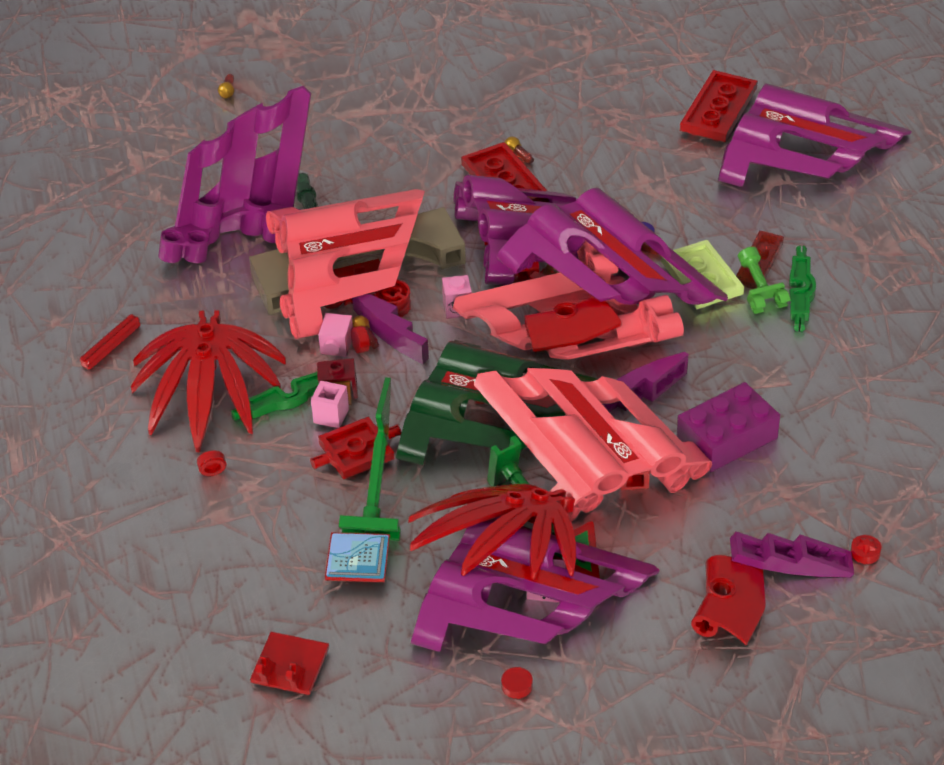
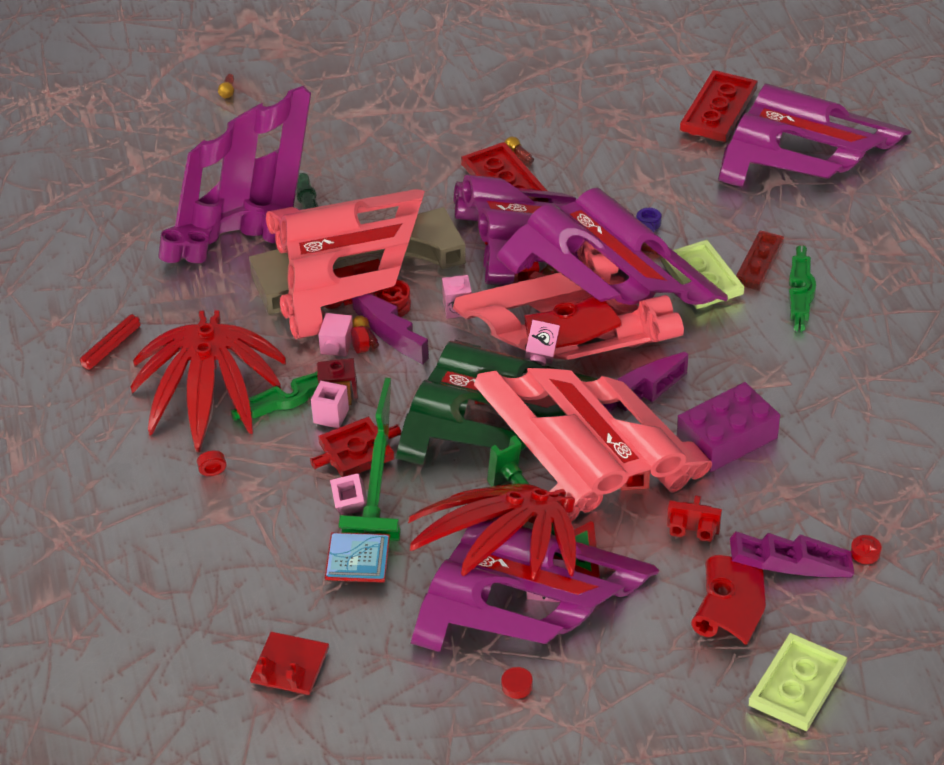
bright green bar [738,247,790,314] -> none
none -> bright pink brick [330,474,367,515]
none -> bright pink brick [525,320,560,366]
none -> dark purple tile [636,208,662,230]
none -> red hips [667,495,722,542]
none -> yellowish green plate [749,633,847,731]

